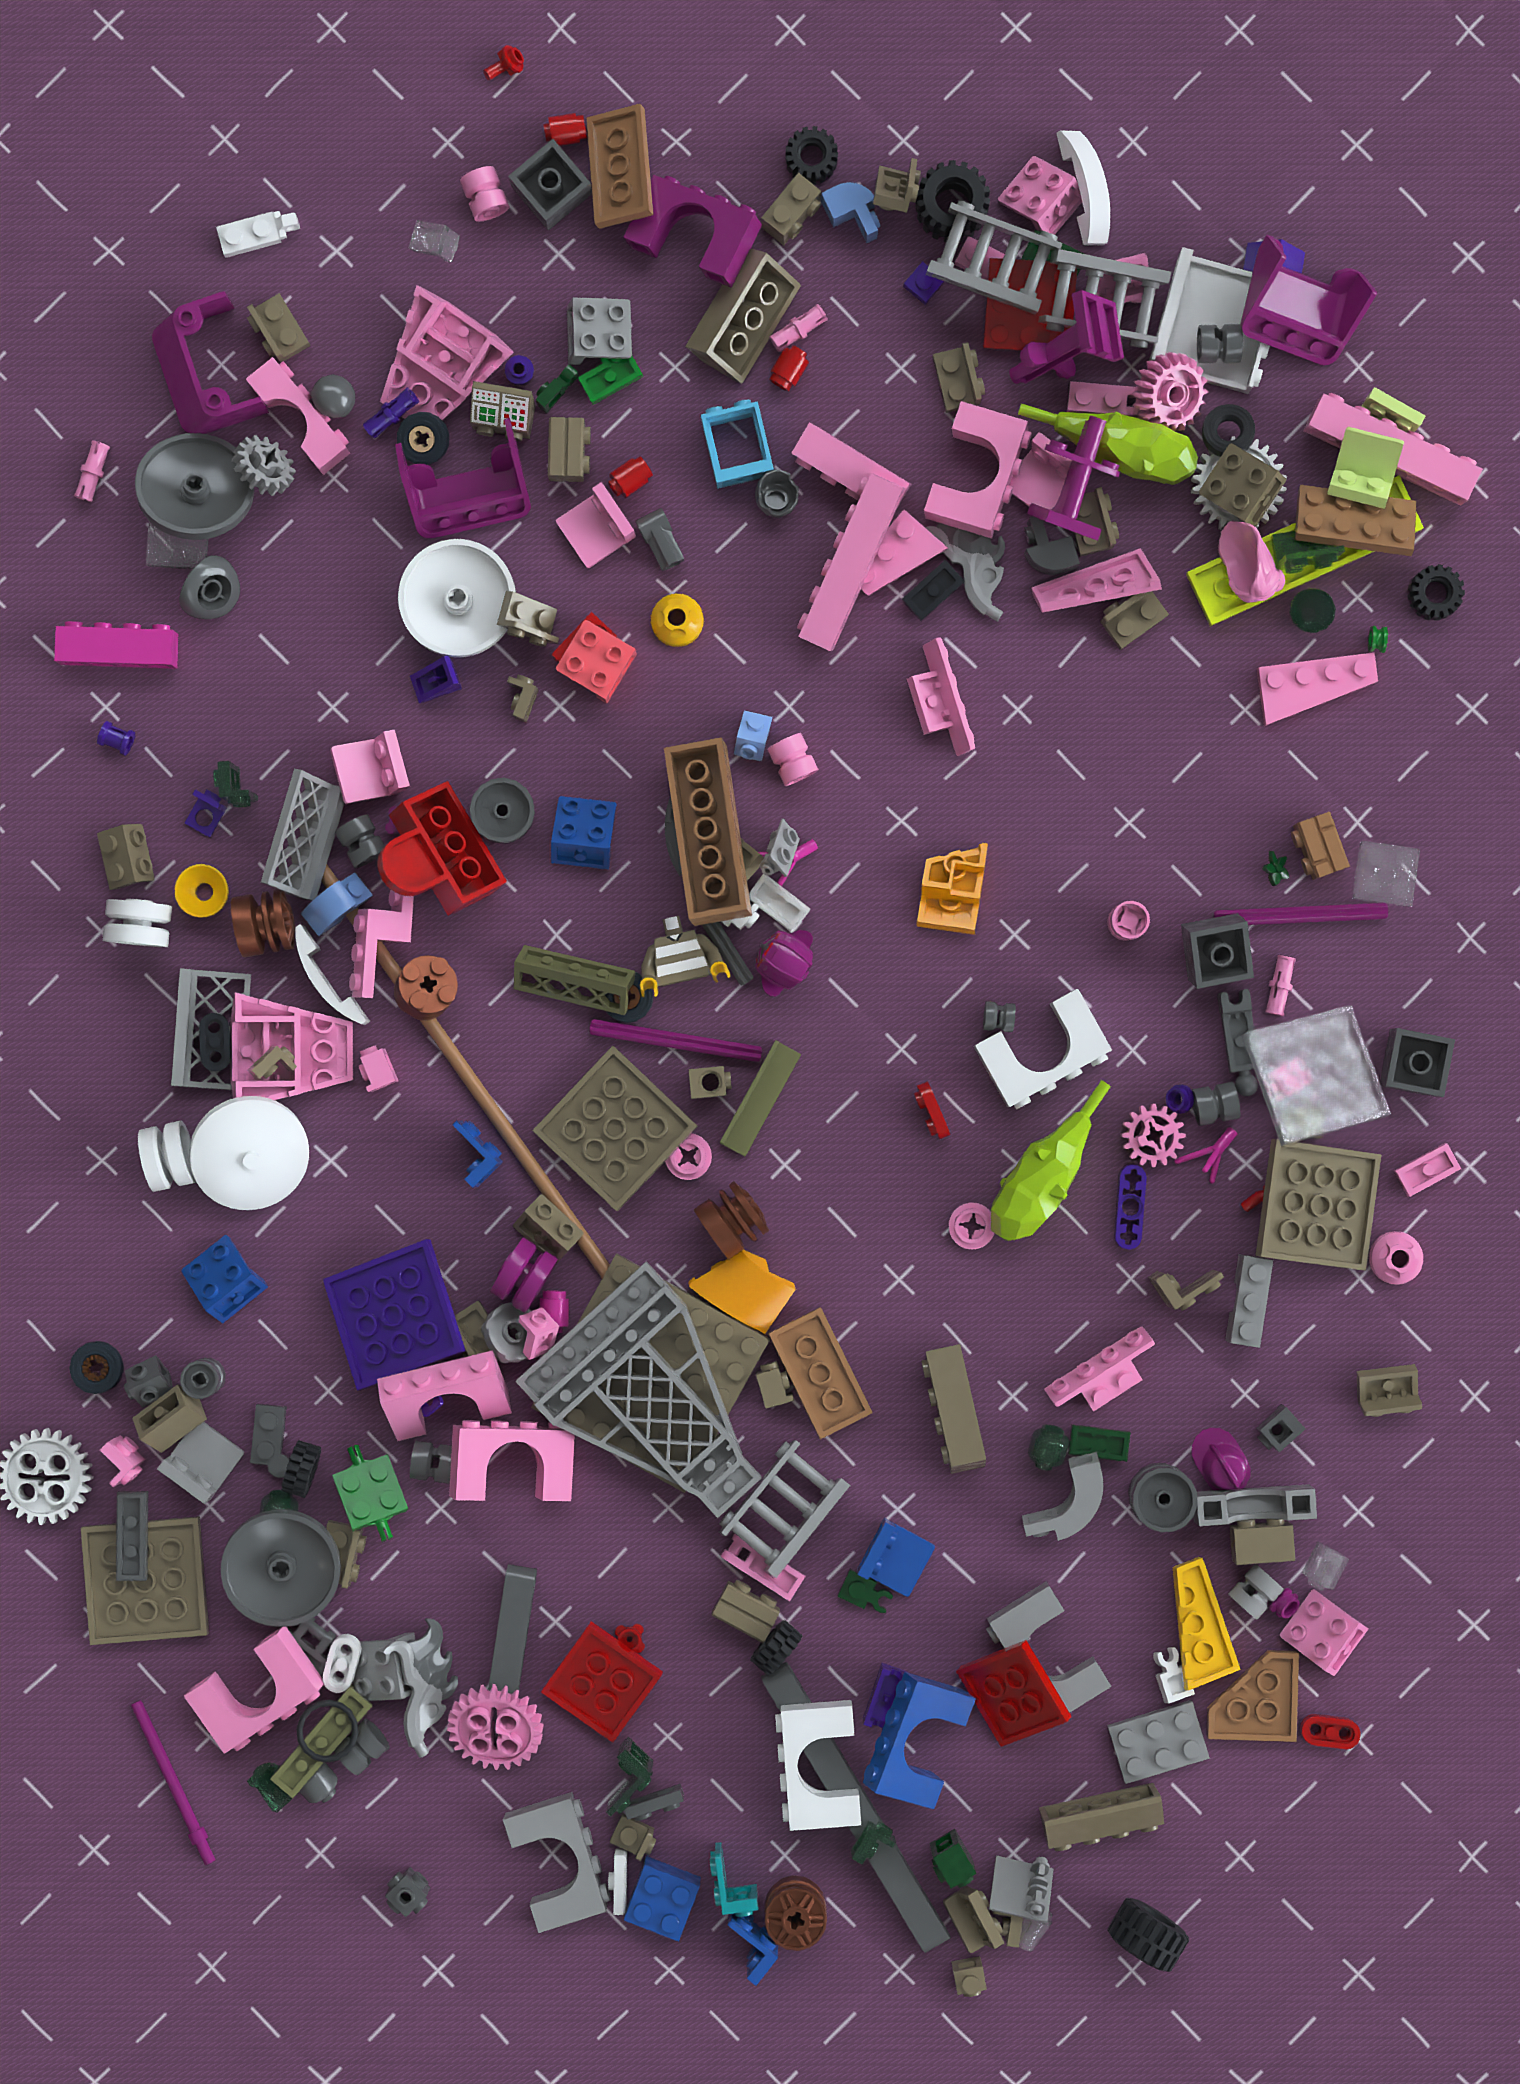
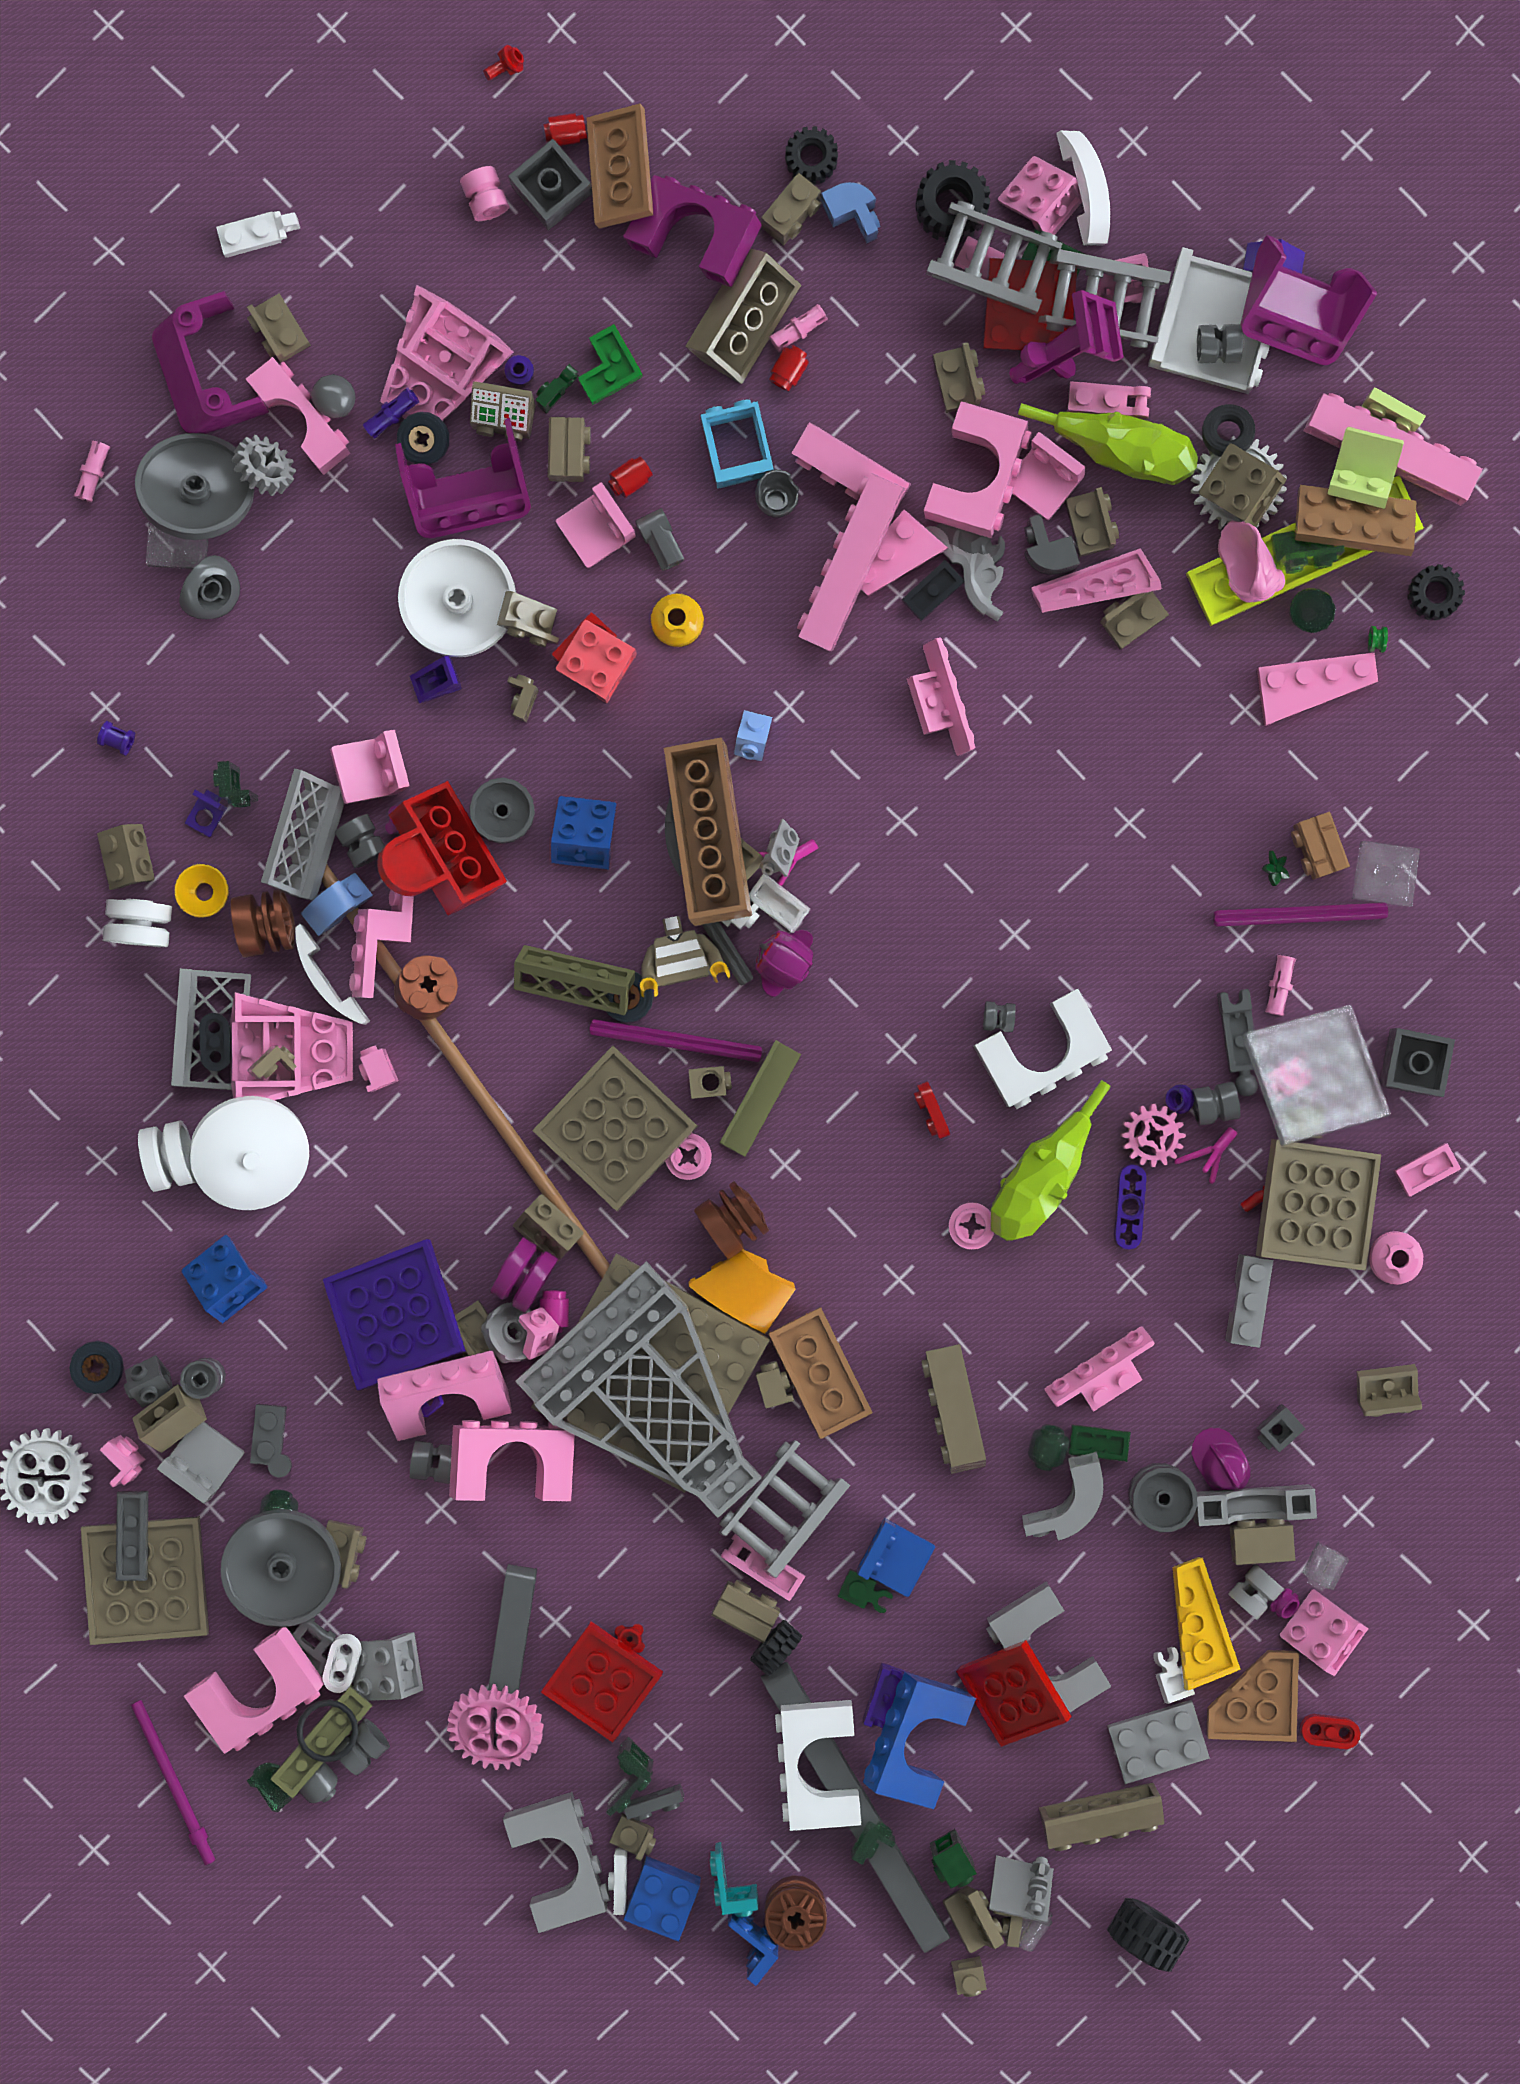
dark pink brick [54,621,178,669] -> none
black tyre [281,1440,321,1498] -> none
green plate [332,1445,408,1542] -> none
piece [381,1618,458,1758] -> none
dark grey brick [385,1867,431,1917] -> none
clear bracket [408,220,460,263] -> none
blue bracket [452,1120,503,1188] -> none
light grey bracket [567,297,632,365] -> none
bright pink wheel [767,733,819,786] -> none
dark tan bracket [873,158,921,213] -> none
dark purple plate [903,261,944,305] -> none
light orange slope [917,843,988,935] -> none
magenta piece [1027,415,1120,541] -> none
bright pink wheel [1107,901,1150,941] -> none
bright pink gear [1132,352,1208,431] -> none
dark tan bracket [1148,1269,1224,1311] -> none
dark grey brick [1181,913,1254,989] -> none

